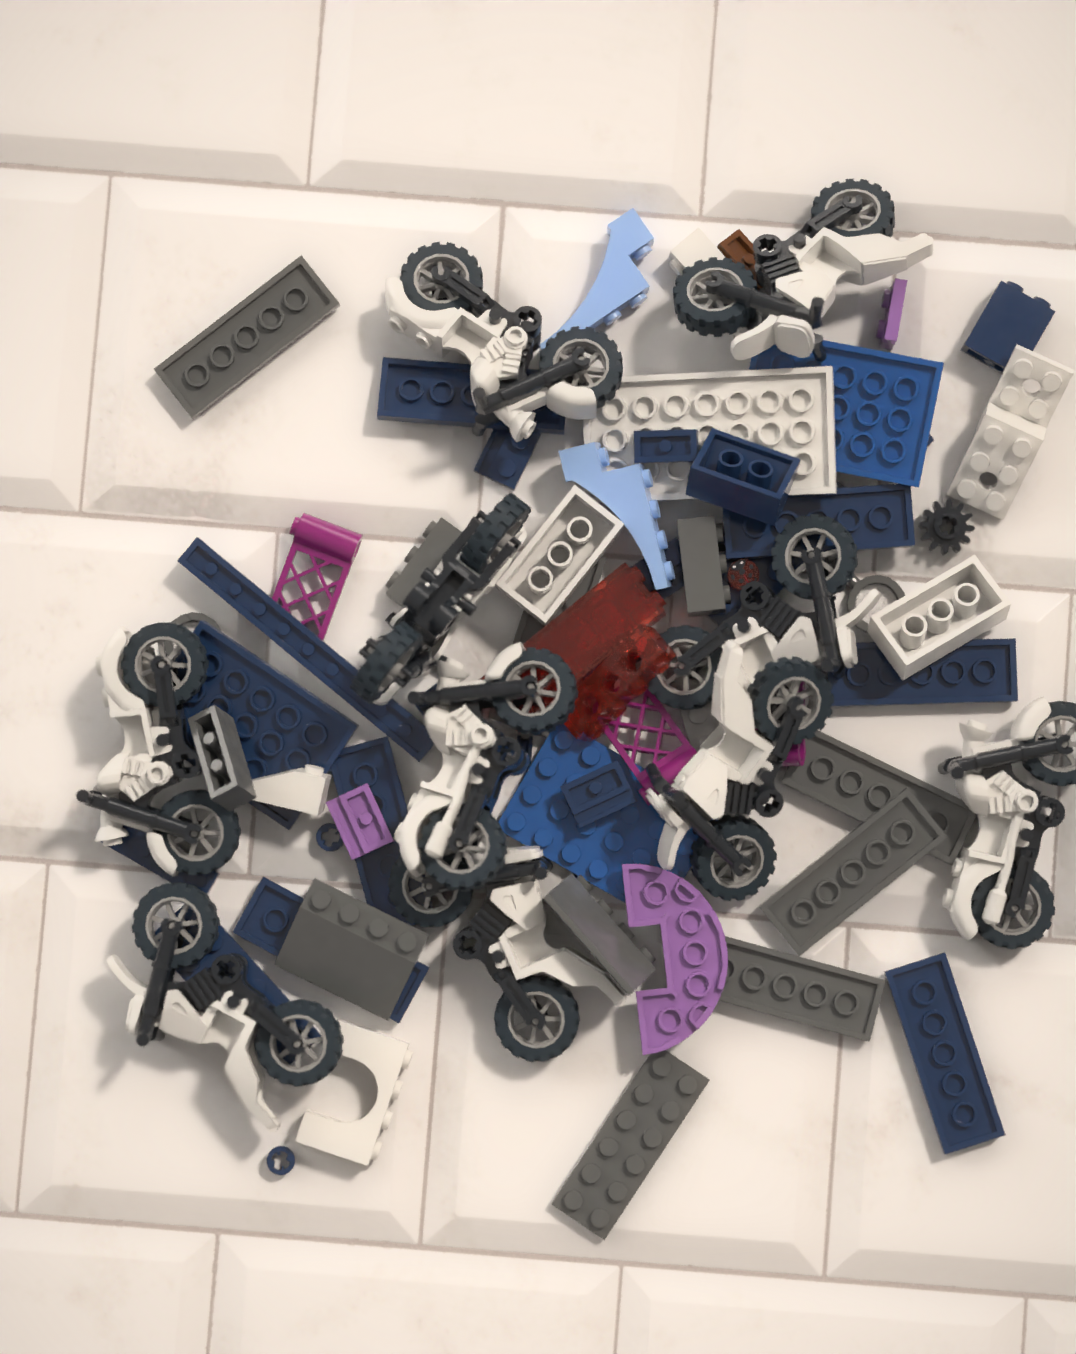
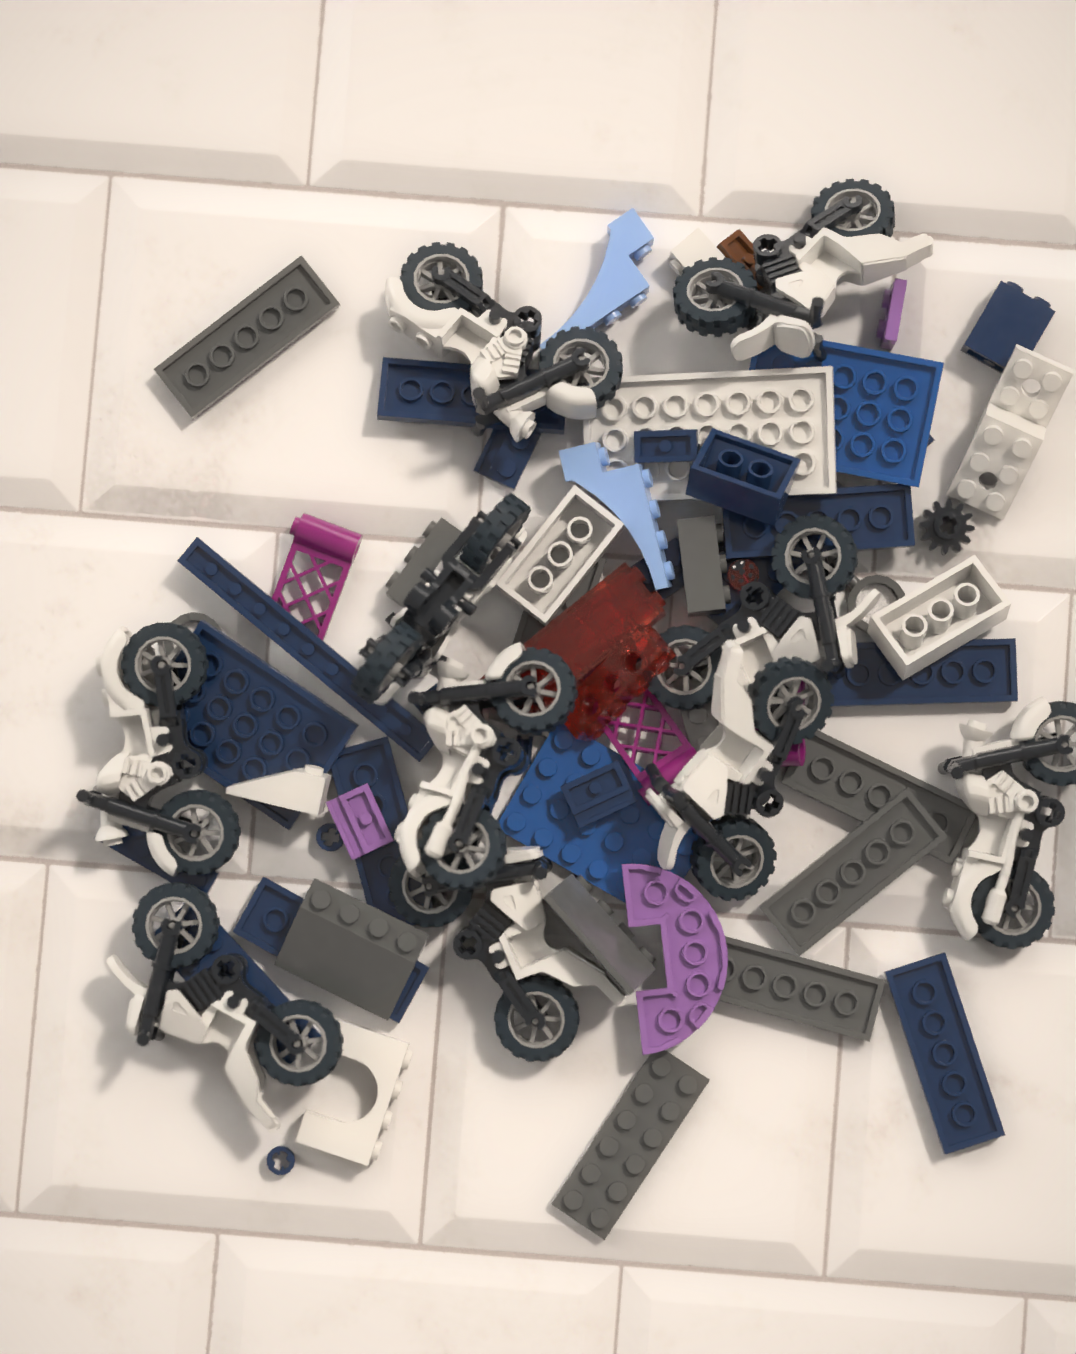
dark grey brick [188,705,257,811] -> none

